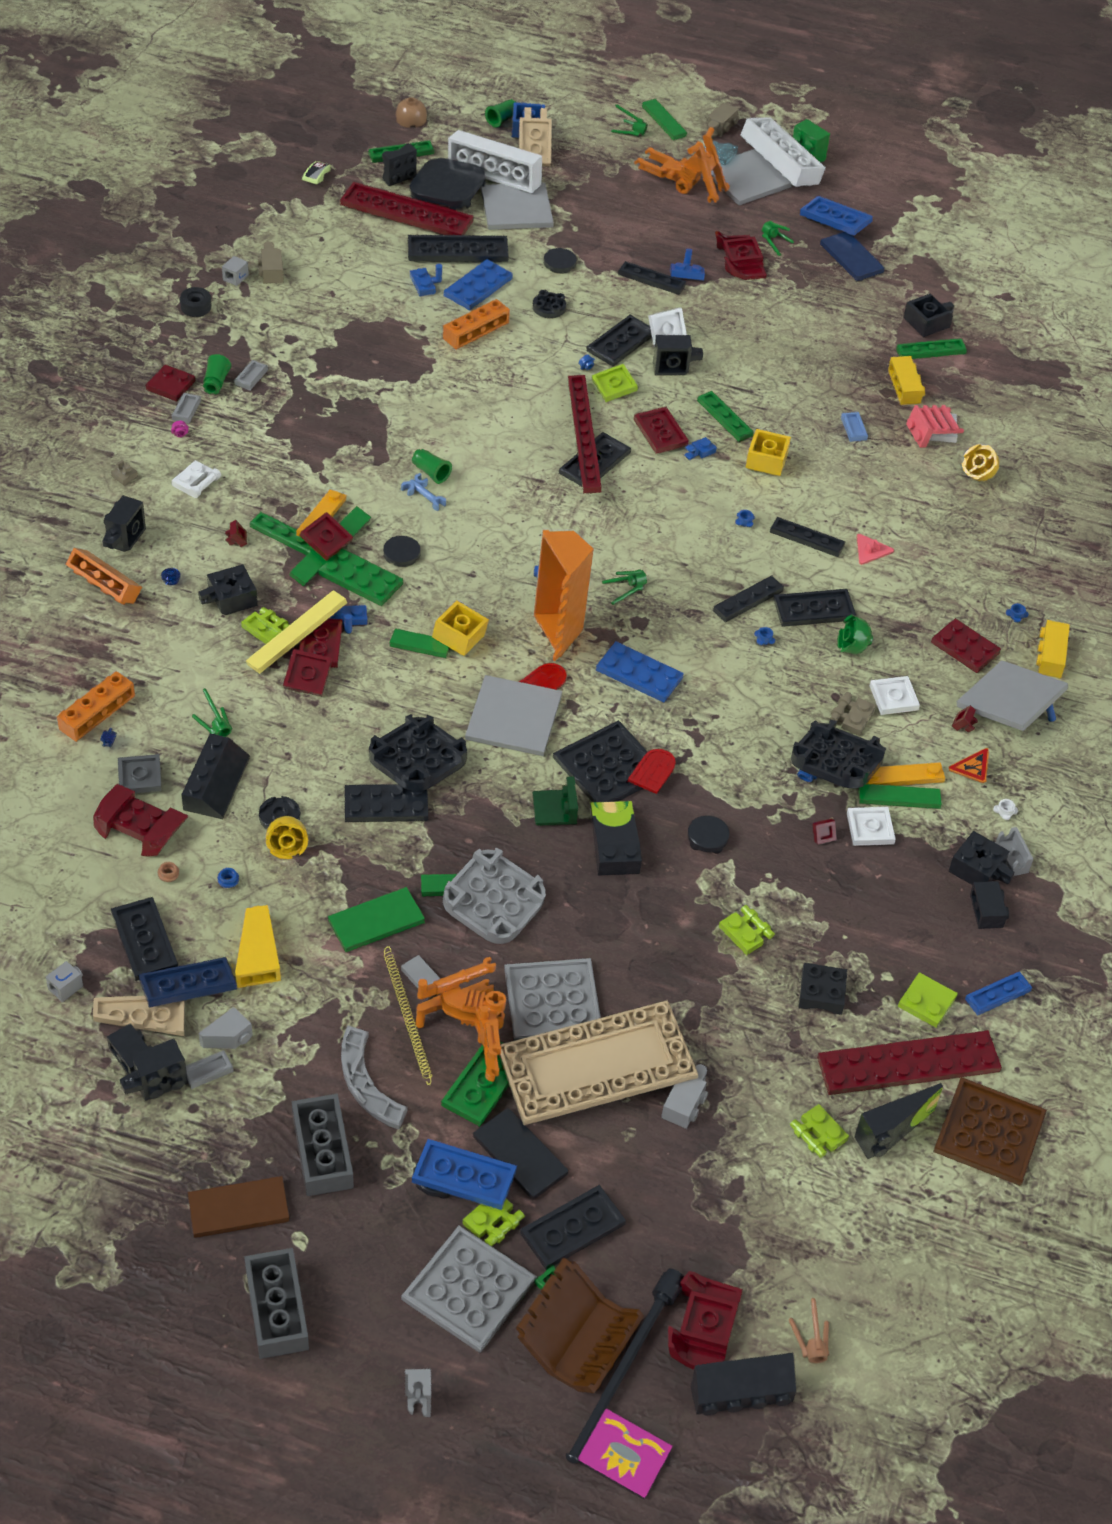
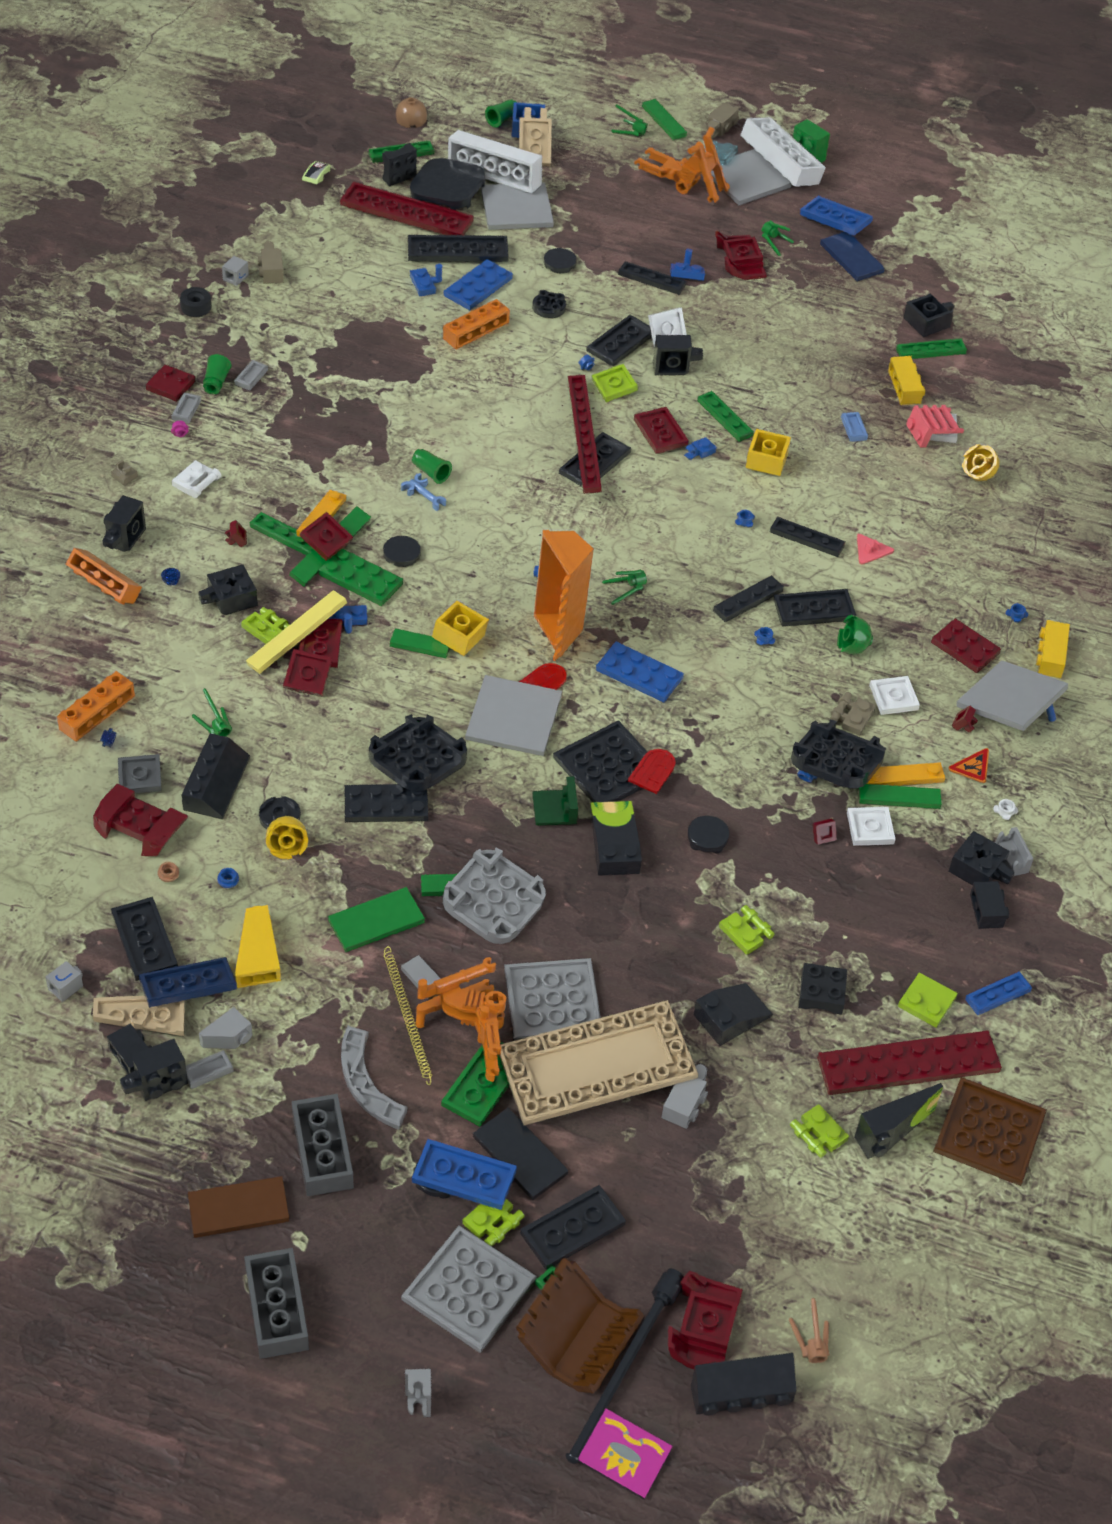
none -> black slope [693,983,773,1046]

